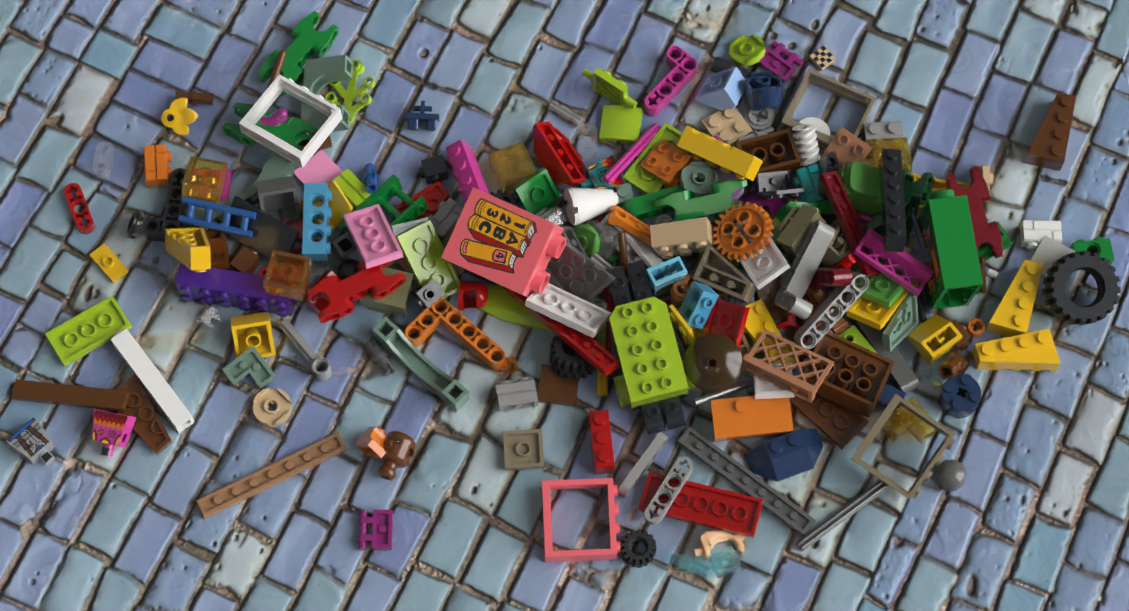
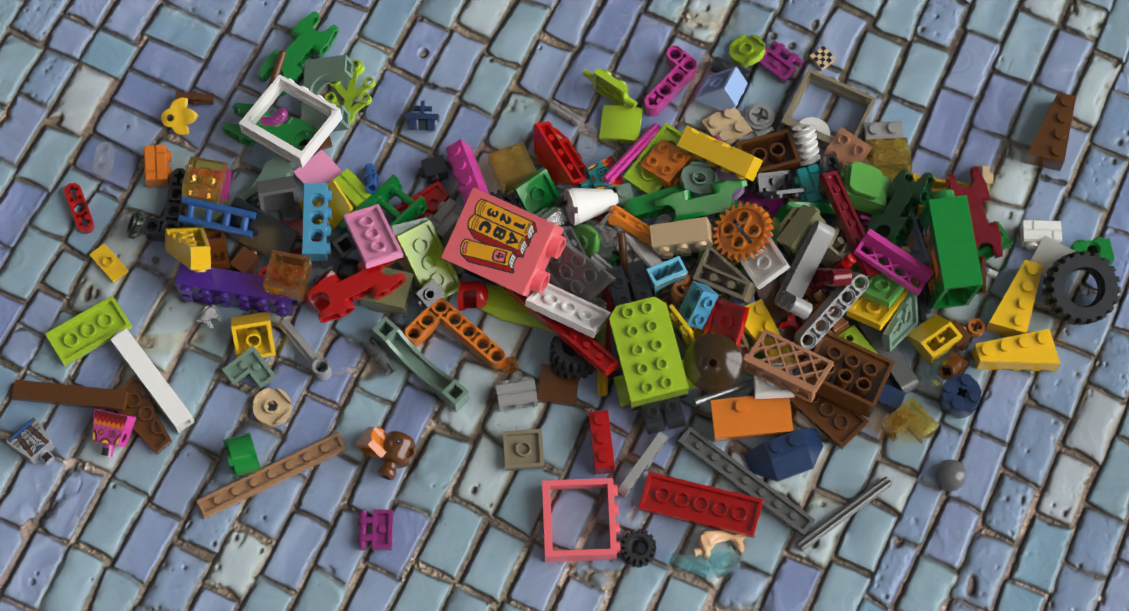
light grey beam [645,457,693,525] -> none
dark blue brick [745,71,782,111] -> none
dark tan window [851,394,955,500] -> none
black brick [879,148,906,252] -> none
none -> green brick [223,432,260,477]

